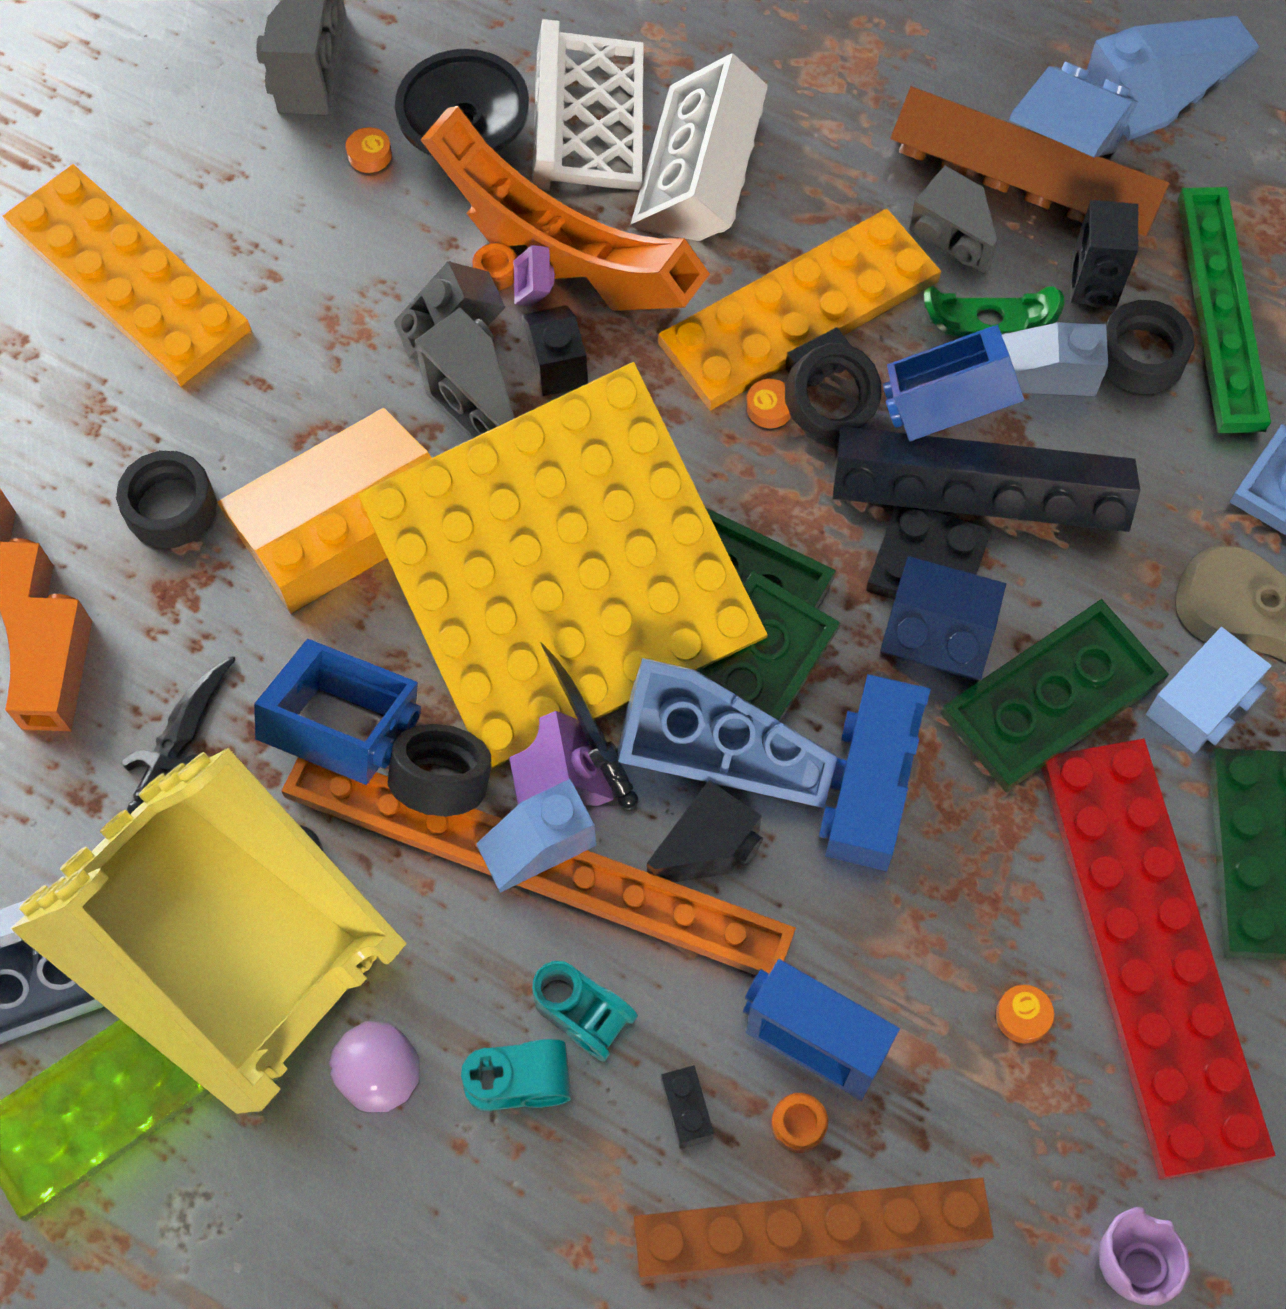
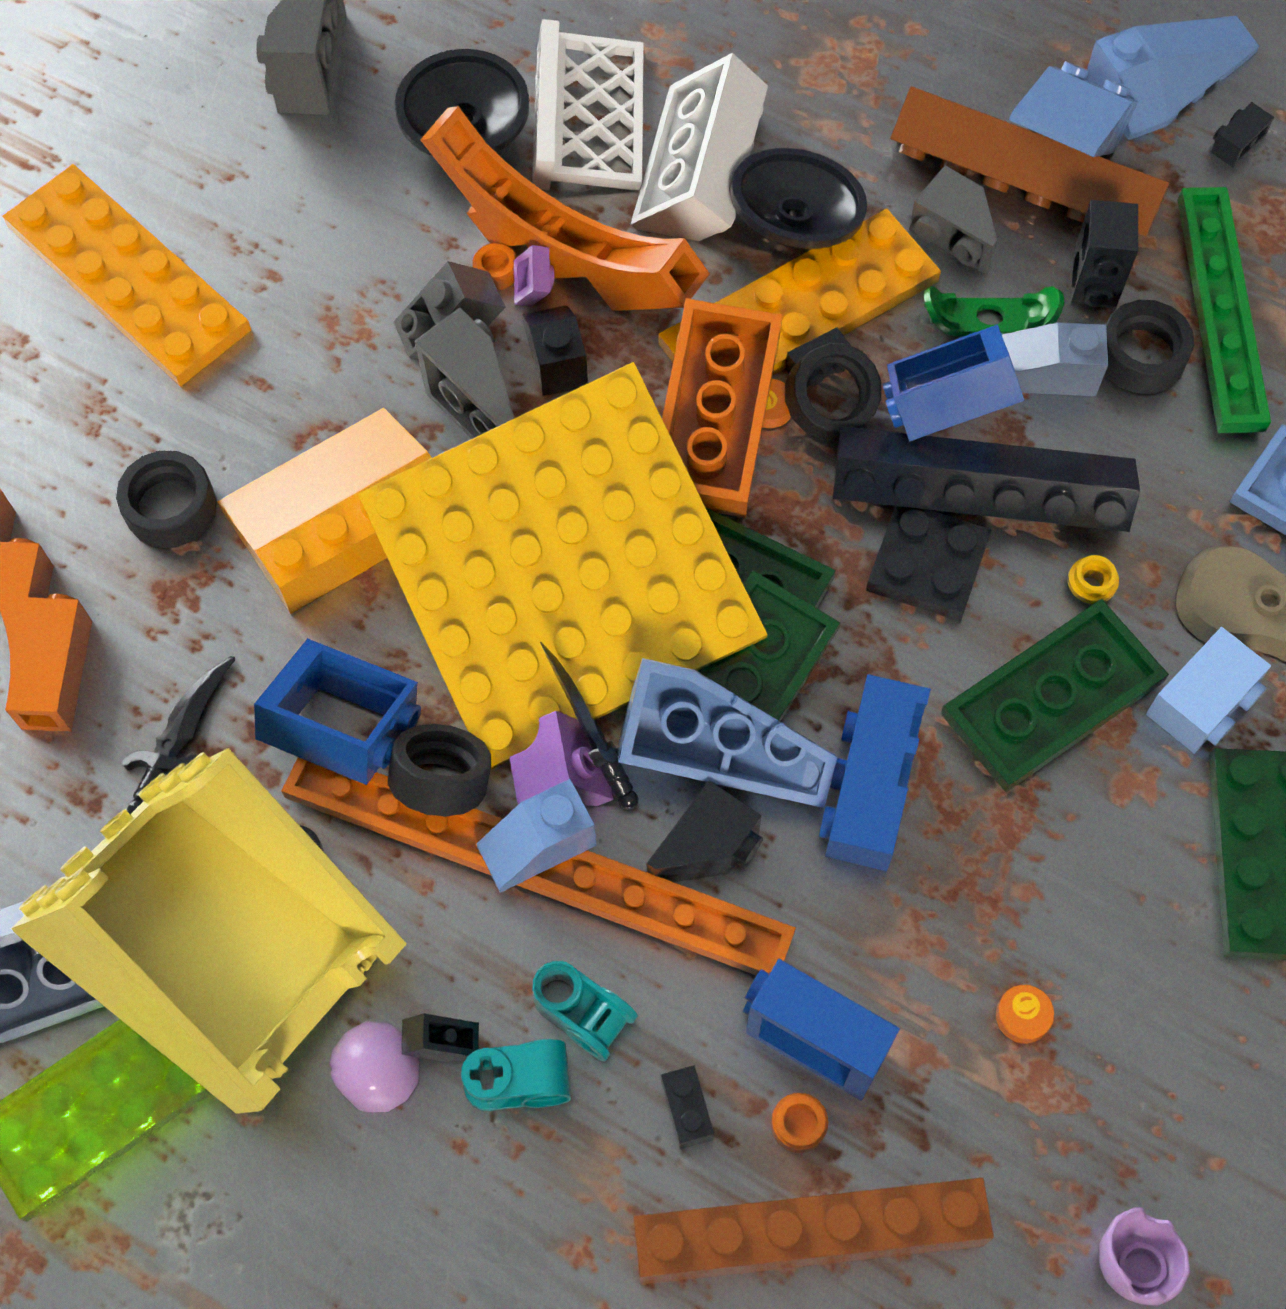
orange tile [346,127,392,173] -> none
dark blue slope [880,556,1007,681] -> none
red plate [1041,738,1276,1180] -> none
none -> black piece [401,1013,479,1063]
none -> orange brick [662,298,783,518]
none -> black dish [730,148,867,250]
none -> yellow plate [1068,555,1119,604]
none -> black piece [1211,102,1274,167]

